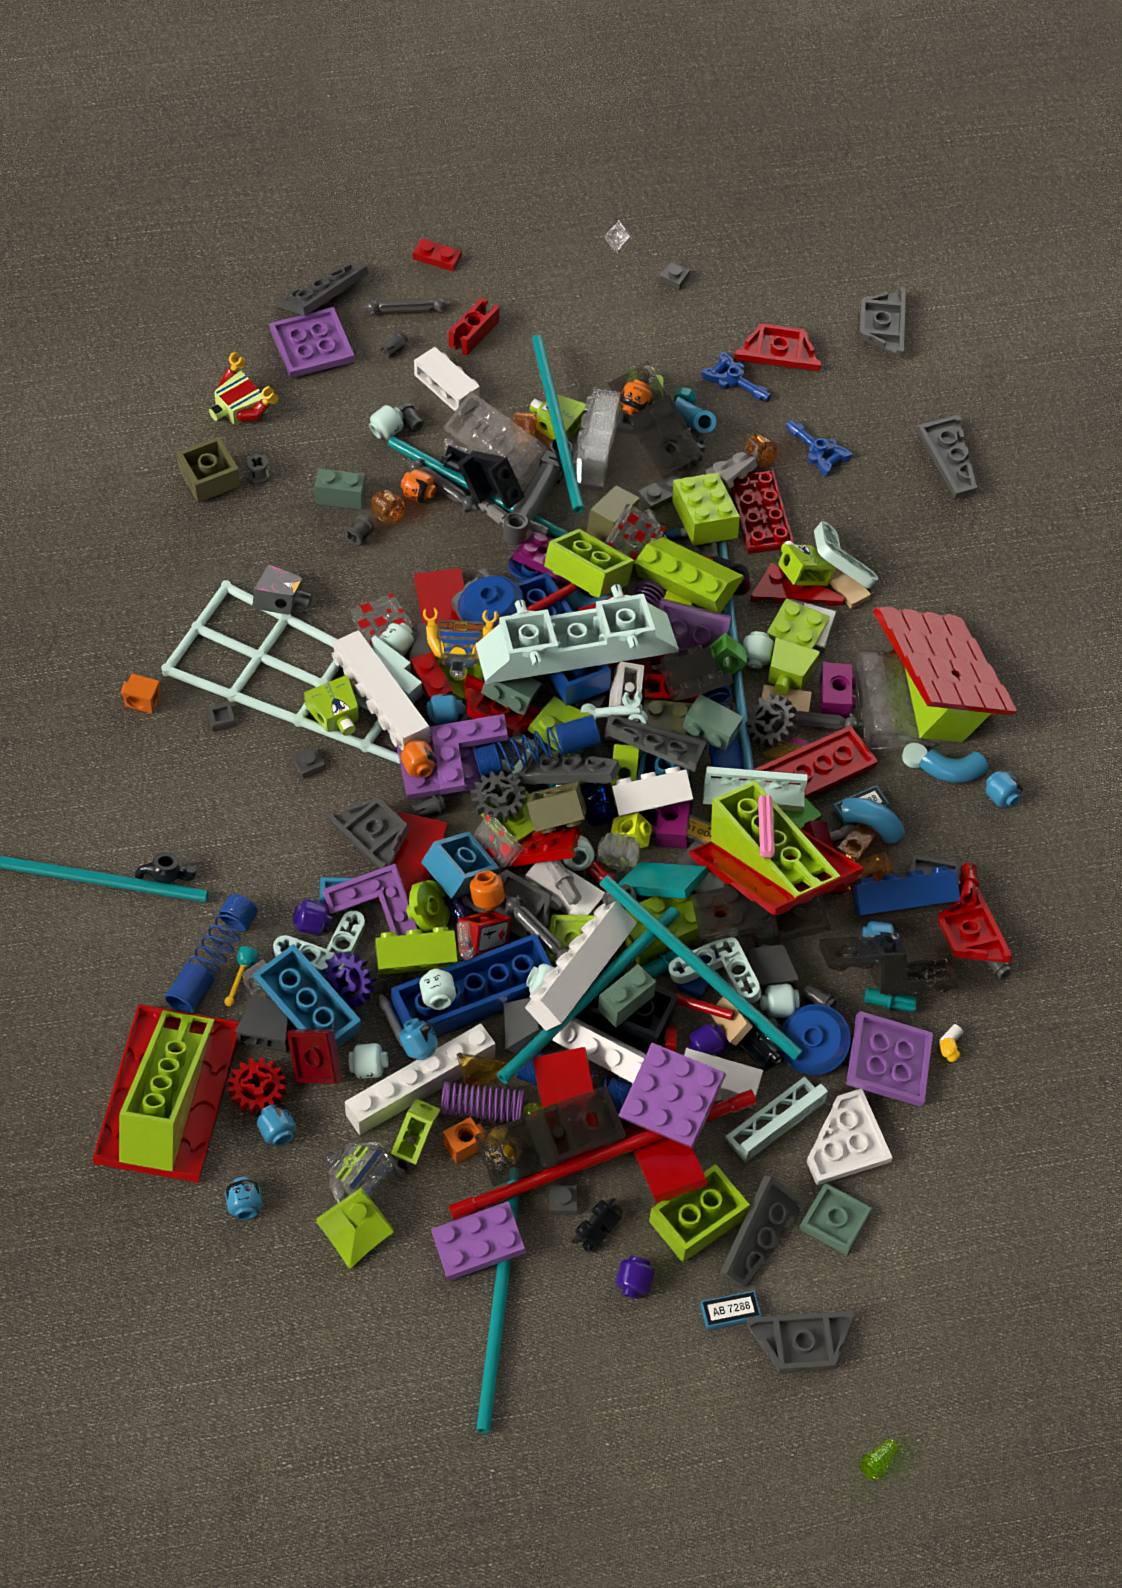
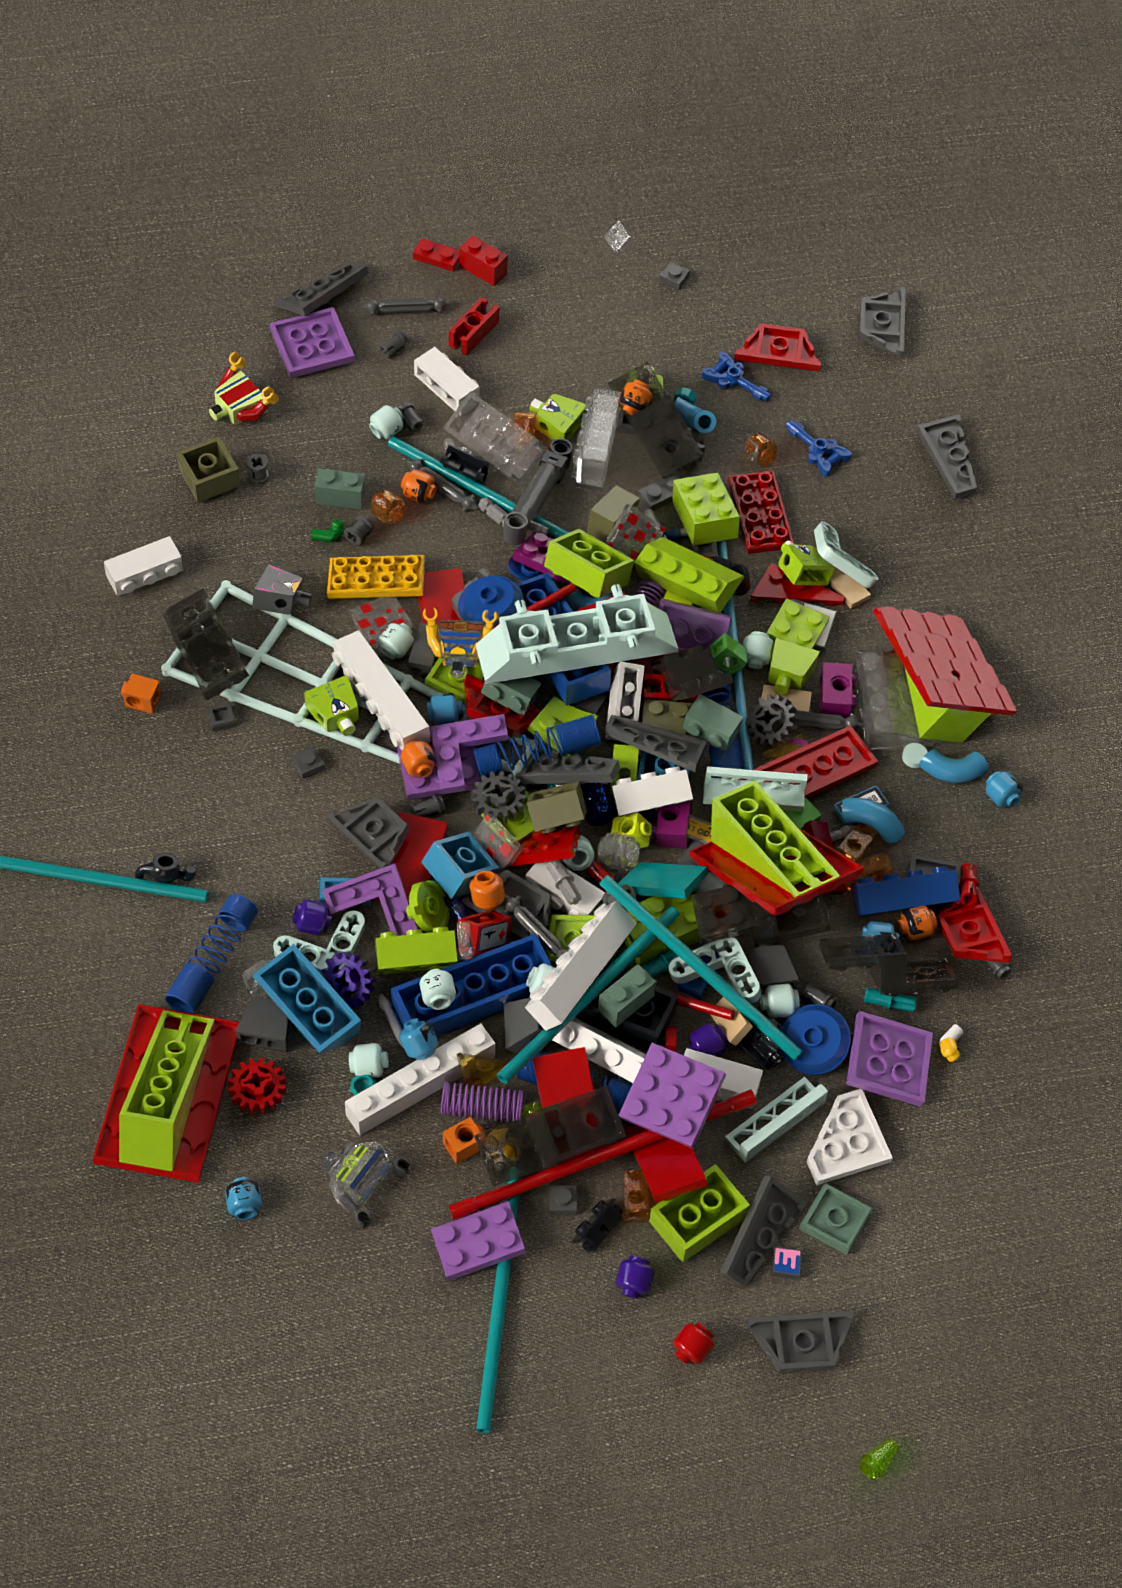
hinge [224,946,259,1007] -> none
dark azure head [257,1105,296,1146] -> none
dark red tile [287,1029,343,1084] -> none
lime plate [316,1188,394,1269] -> none
light aqua slope [371,635,422,704] -> none
lime torso [391,1099,440,1165] -> none
red plate [410,652,453,702] -> none
black panel [457,451,525,509] -> none
teal piece [532,335,585,514] -> none
light aqua bar [581,691,648,724] -> none
tile [700,1291,761,1330] -> none
light grey wing [705,452,757,488] -> none
bright pink axle [758,795,775,858] -> none
none -> white brick [104,536,183,596]
none -> clear smoke bracket [162,588,249,700]
none -> green arm [311,519,345,542]
none -> yellow tile [327,555,425,599]
none -> teal tile [350,1075,377,1096]
none -> red brick [459,235,508,286]
none -> clear orange leg [623,1169,649,1223]
none -> red head [673,1322,714,1365]
none -> tile [772,1247,802,1279]
none -> orange head [897,906,937,941]

